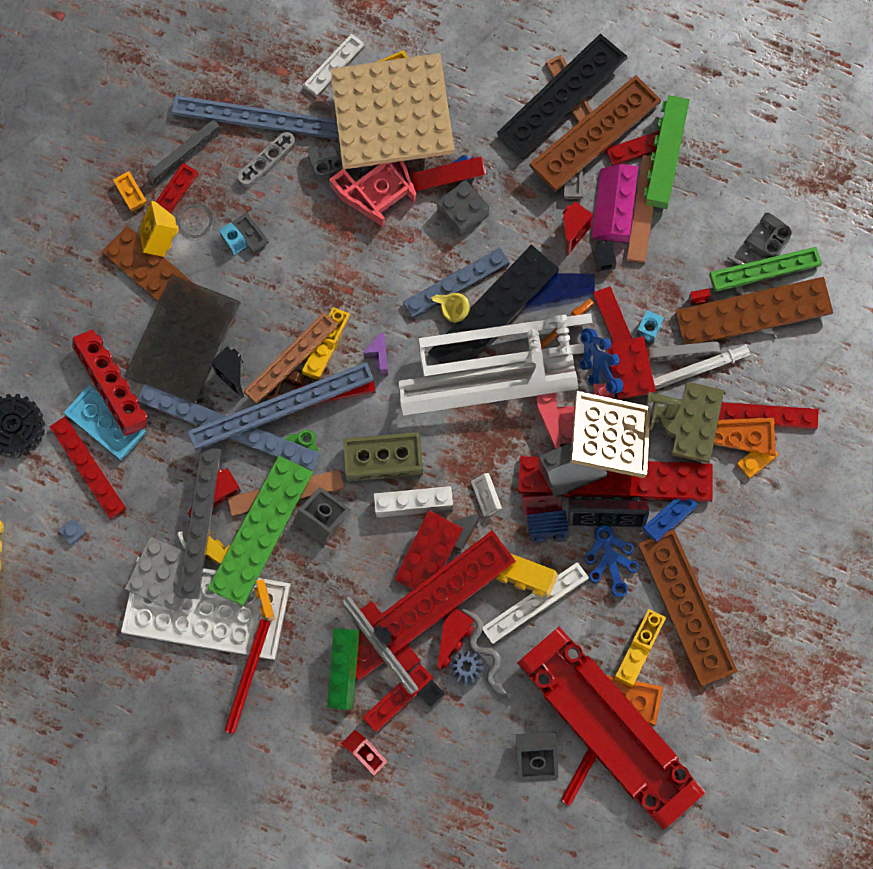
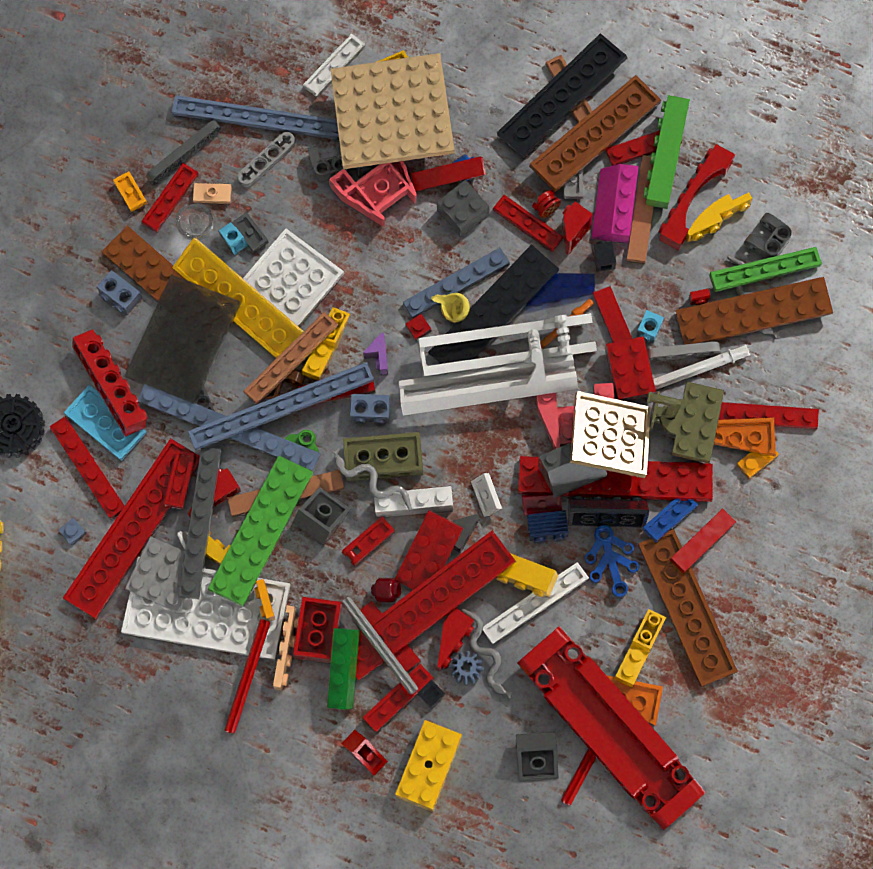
yellow slope [139,201,178,257] -> none
black slope [211,346,244,398] -> none
black plate [373,624,394,647] -> none
blue plant [580,328,623,394] -> none
none -> red plate [63,438,200,619]
none -> sand blue brick [97,270,142,315]
none -> red tile [163,450,196,510]
none -> yellow plate [172,238,304,358]
none -> light nougat plate [193,183,232,204]
none -> white plate [243,229,344,327]
none -> light nougat wing [273,605,299,691]
none -> red brick [293,597,343,664]
none -> light grey animal [332,448,412,511]
none -> red plate [341,516,395,567]
none -> sand blue brick [350,394,390,425]
none -> dark red head [371,578,401,603]
none -> yellow brick [395,720,462,812]
none -> red plate [405,314,432,341]
none -> red tile [493,195,564,252]
none -> red wheel [532,190,561,219]
none -> red arch [658,144,736,251]
none -> red tile [670,508,736,573]
none -> yellow slope [686,192,753,242]

